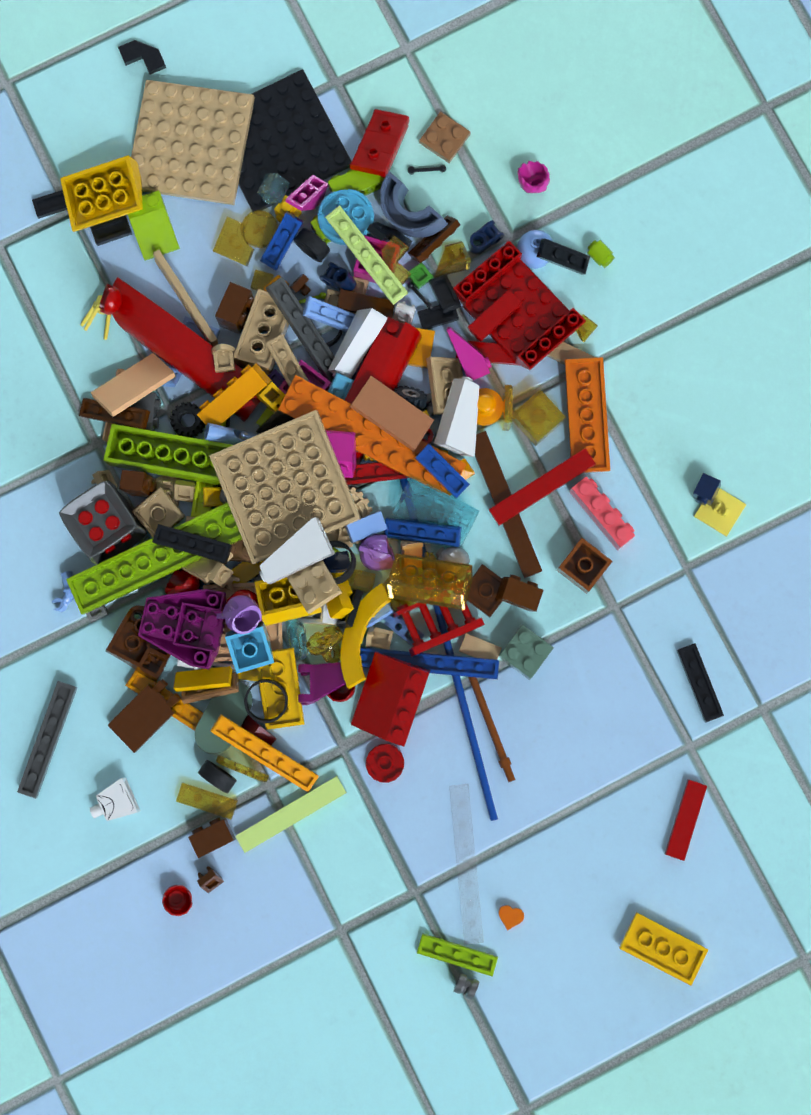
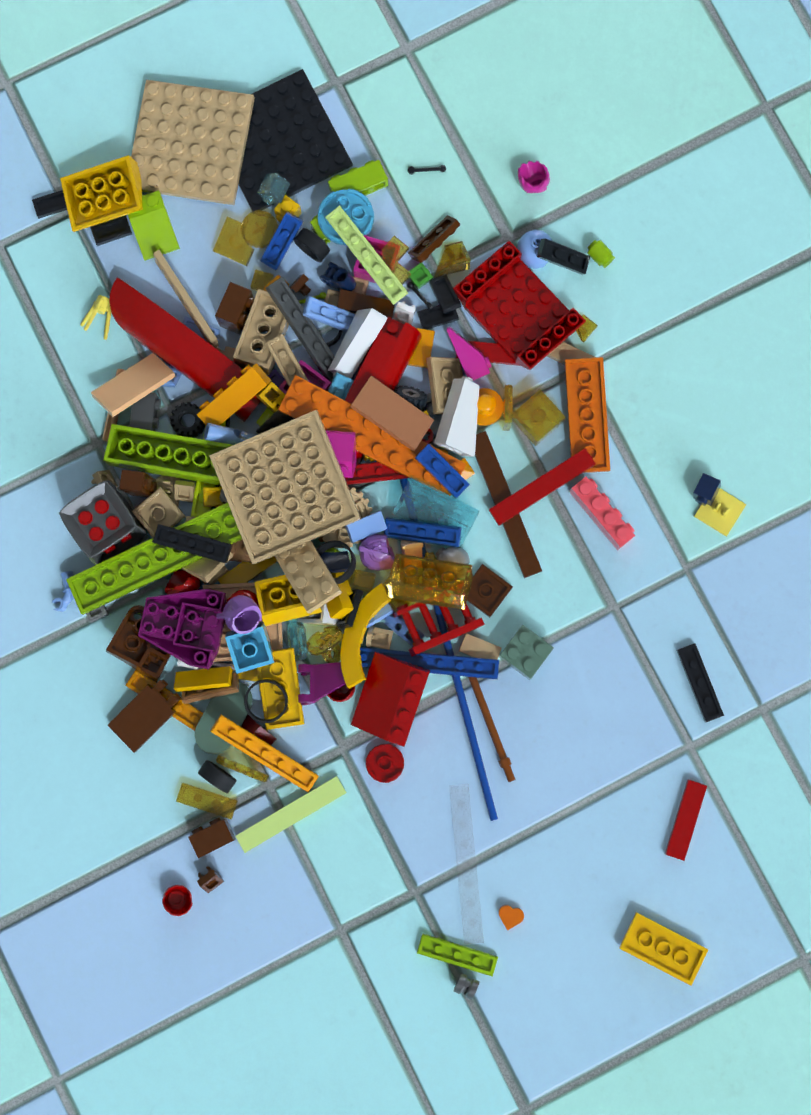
dark grey plate [17,681,78,799] -> none
reddish brown tile [79,398,150,430] -> none
white torso [90,777,140,821] -> none
red hair [99,284,122,315] -> none
black tile [118,40,166,75] -> none
tan plate [208,562,240,592] -> none
tan tile [211,344,235,373] -> none
white slope [259,517,335,584] -> none
dark pink slope [285,175,328,211] -> none
red container [350,109,409,178] -> none
black tile [367,222,413,249] -> none
sand blue brick [380,171,448,238] -> none
medium nougat plate [419,111,471,163] -> none
dark blue piece [468,220,505,254] -> none
red tile [468,290,522,342] -> none
reddish brown brick [495,574,543,612] -> none
dark orange brick [556,538,613,594] -> none

